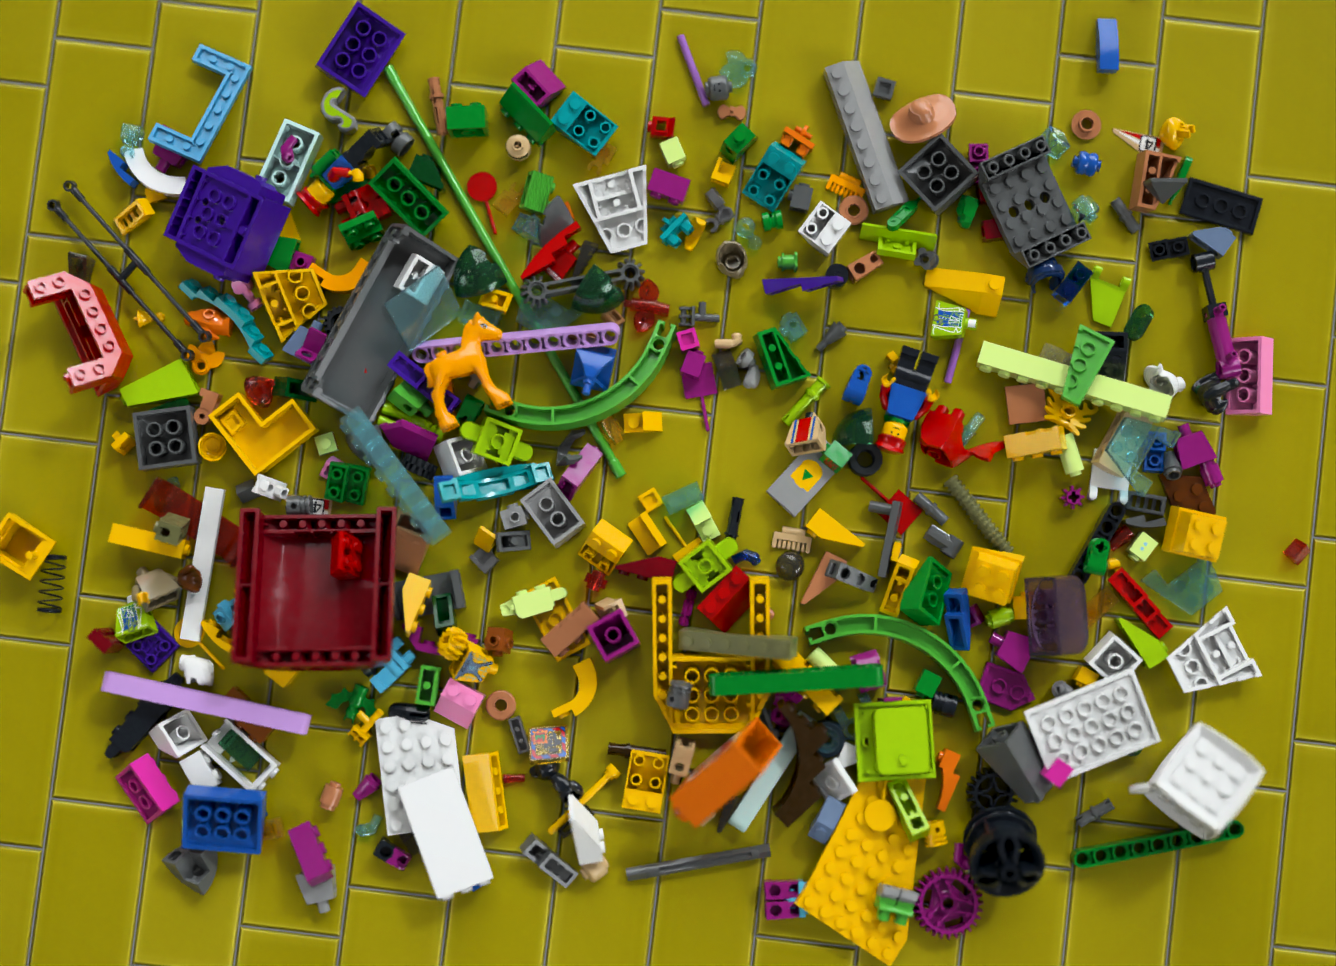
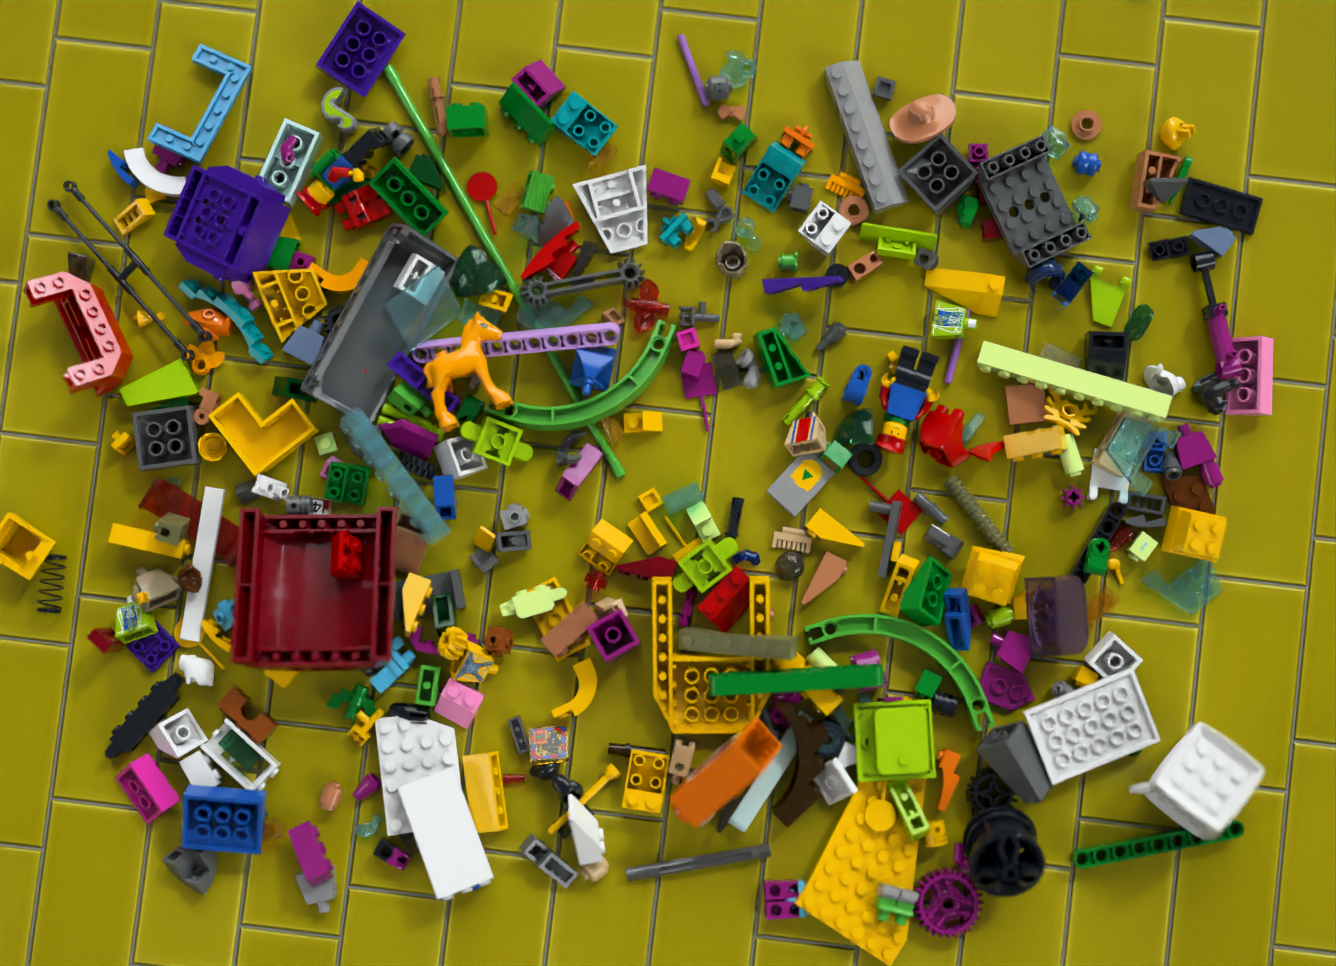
lavender beam [101,671,312,735] -> none
clear light blue piece [120,123,145,158] -> none
yellow tile [220,409,248,436] -> none
clear red piece [244,376,275,408] -> none
magenta bracket [294,327,327,363] -> none
green slope [338,210,385,251] -> none
teal piece [437,462,554,503] -> none
nougat piece [486,690,516,721] -> none
tan head [506,135,531,161] -> none
light grey slope [520,477,587,549] -> none
clear green brick [571,264,625,314] -> none
red window [647,116,676,140] -> none
yellowish green brick [659,136,686,168] -> none
dark grey piece [666,680,693,709] -> none
green wheel [761,210,783,232] -> none
sand blue slope [808,795,846,844] -> none
dark grey leg [825,559,879,593] -> none
green piece [887,197,921,231] -> none
dark pink panel [1040,758,1074,788] -> none
bright green wing [1061,324,1115,408] -> none
dark grey pin [1075,798,1115,828] -> none
slope [1095,18,1119,74] -> none
red slope [1107,567,1174,640] -> none
dark grey pin [1110,197,1141,235] -> none
sticker [1113,128,1164,153] -> none
lime slope [1114,617,1169,669] -> none
white wedge [1166,606,1262,693] -> none
clear red slope [1283,538,1311,566] -> none

